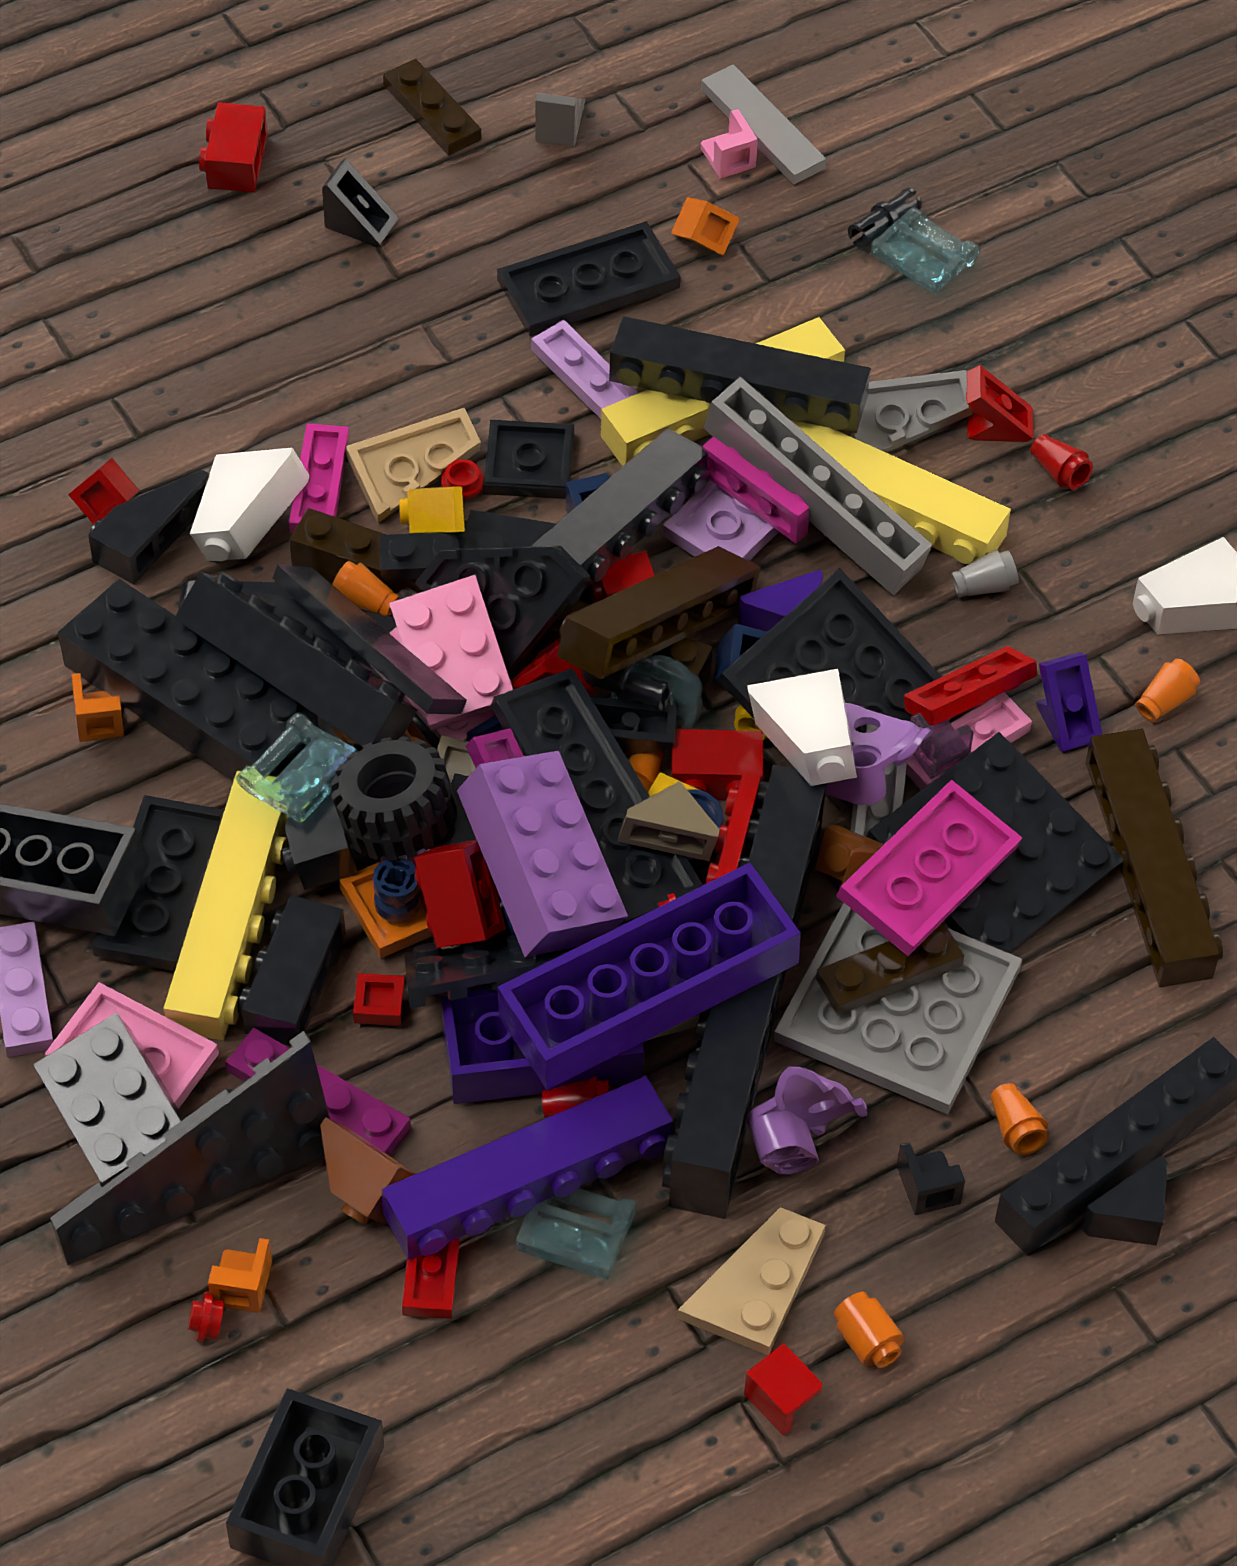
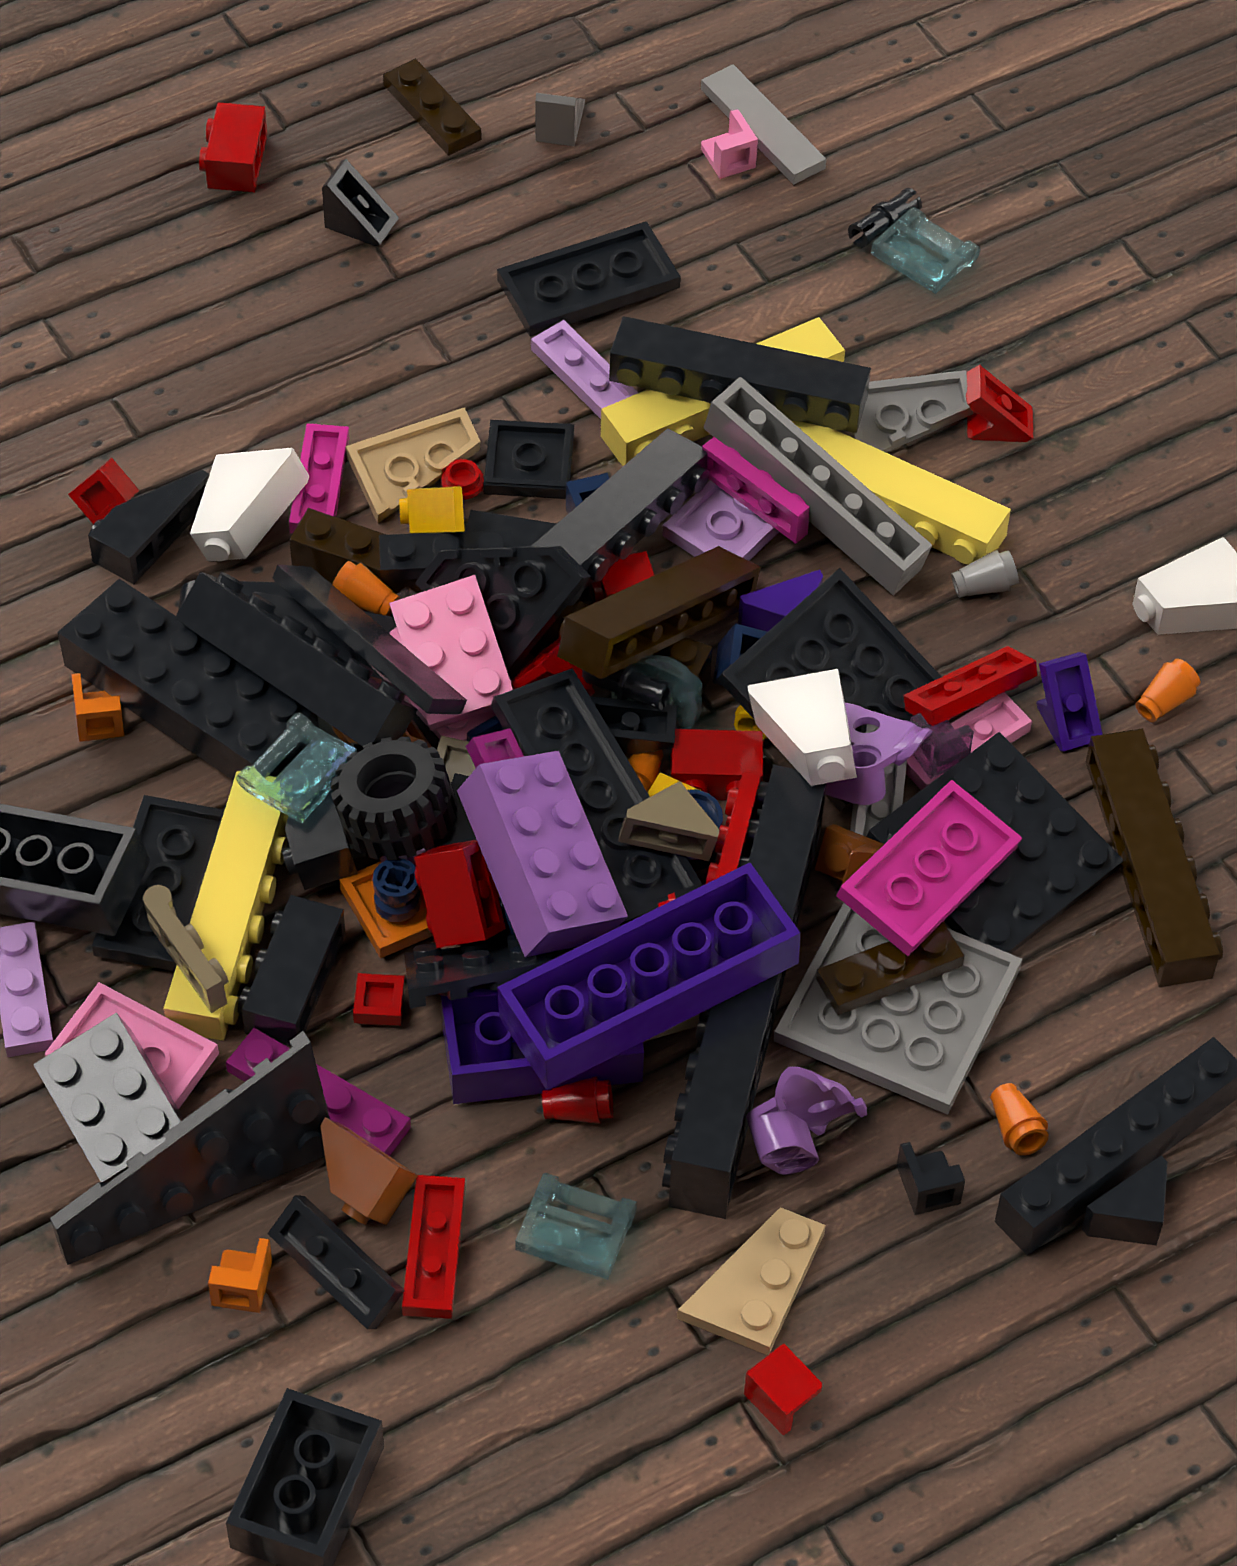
red plate [187,1292,224,1343] -> none
dark purple brick [382,1076,673,1260] -> none
orange panel [671,197,740,255] -> none
orange brick [833,1291,904,1368] -> none
red cone [1030,434,1093,490] -> none
none -> dark tan plate [143,885,229,1013]
none -> black plate [267,1195,405,1329]

